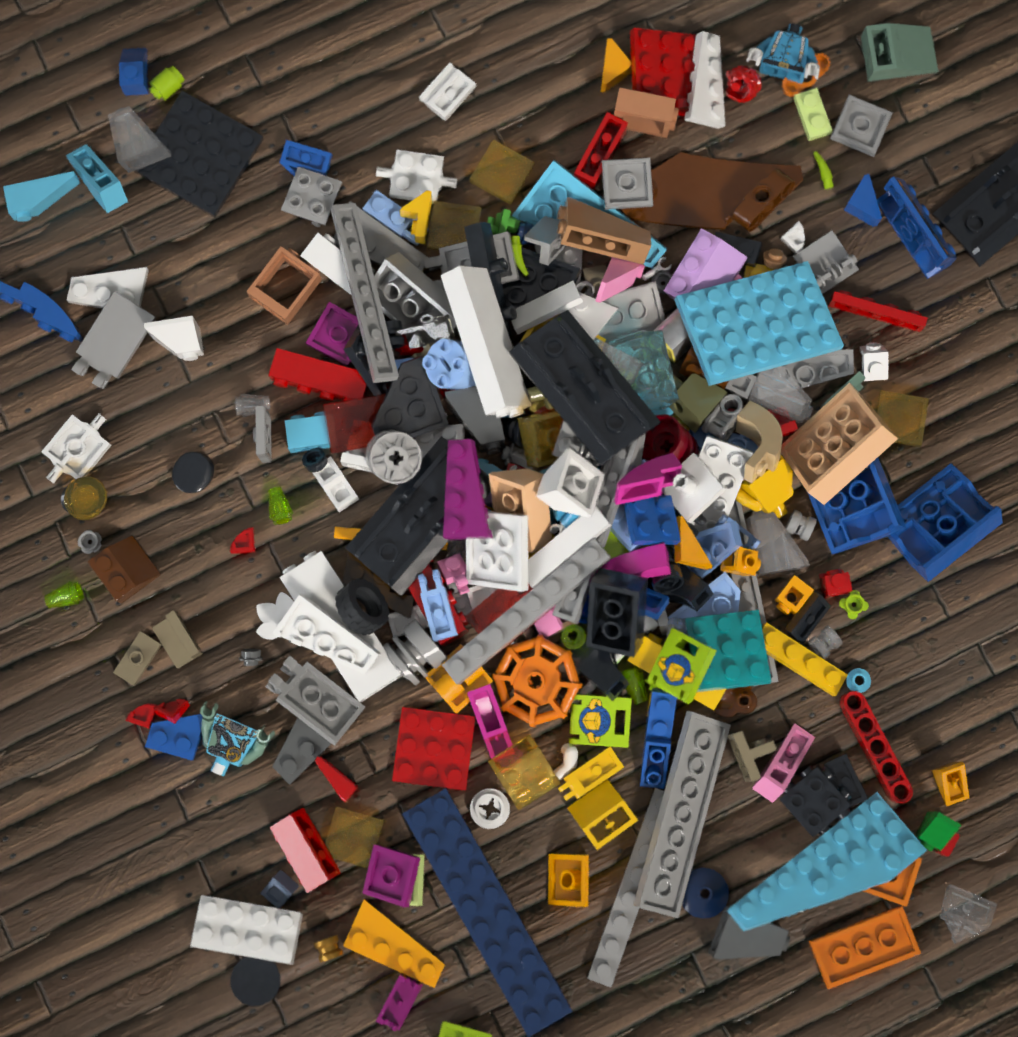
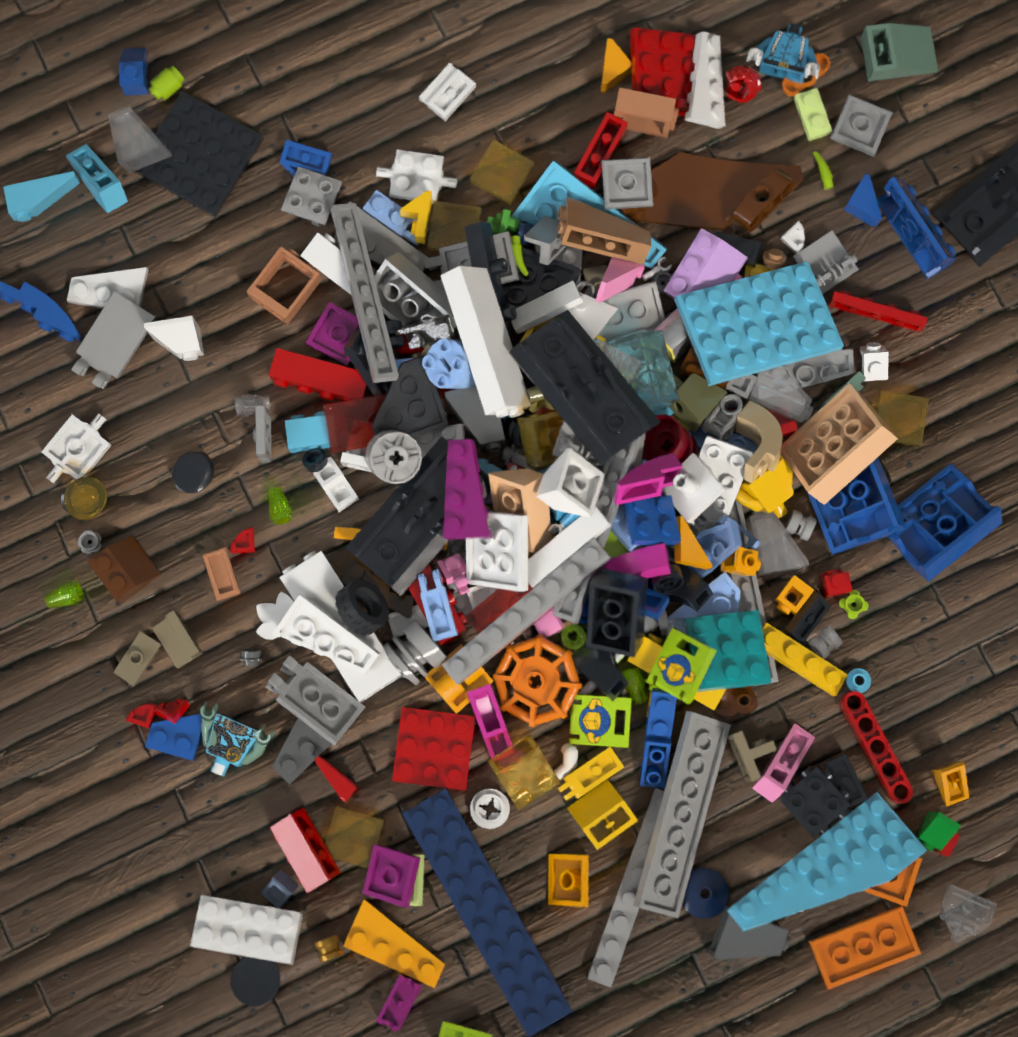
none -> nougat tile [202,547,241,601]

